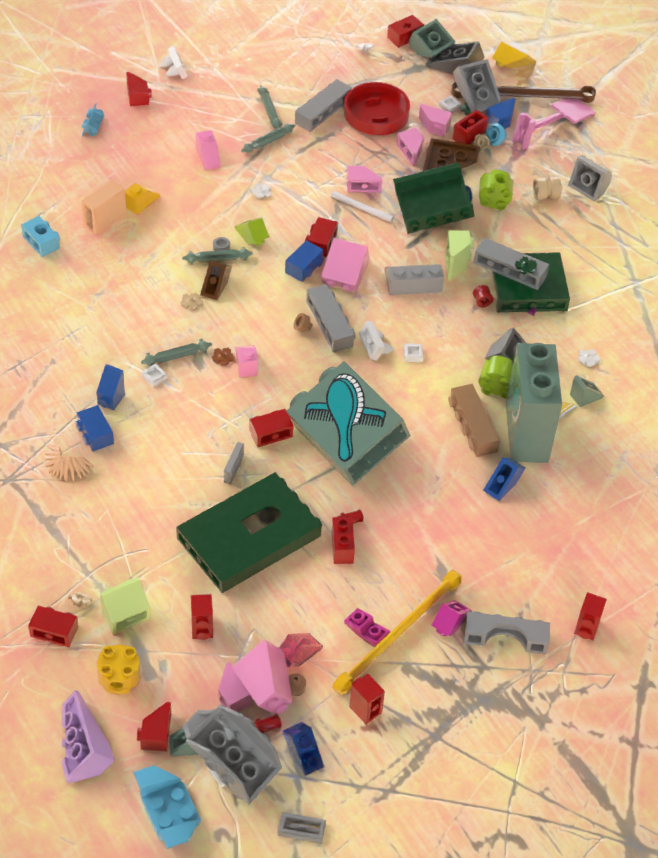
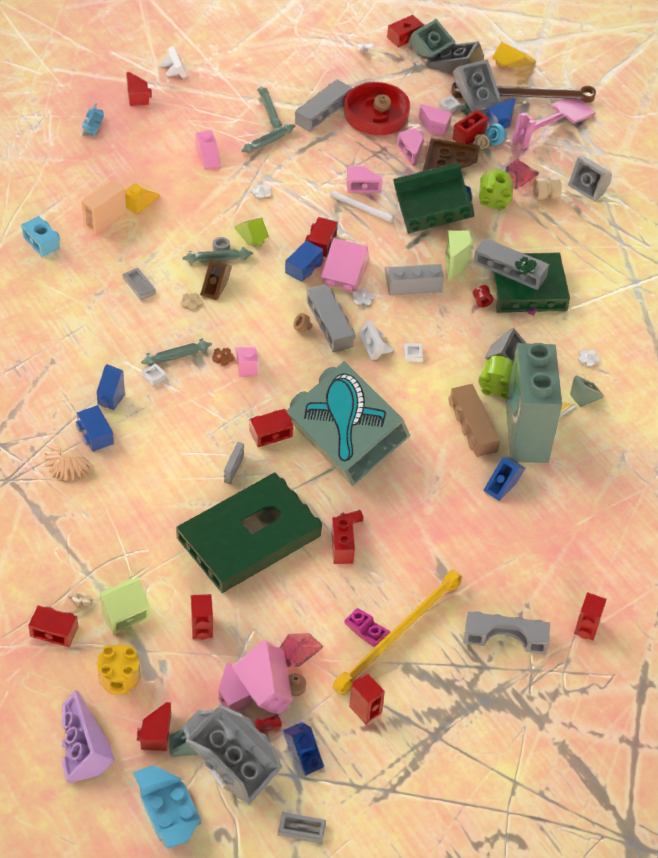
dark pink slope [431,600,472,636] -> none
none -> light grey tile [122,268,156,301]
none -> white plant [352,288,374,306]
none -> medium nougat tile [374,95,391,112]
none -> clear pink slope [505,159,539,190]

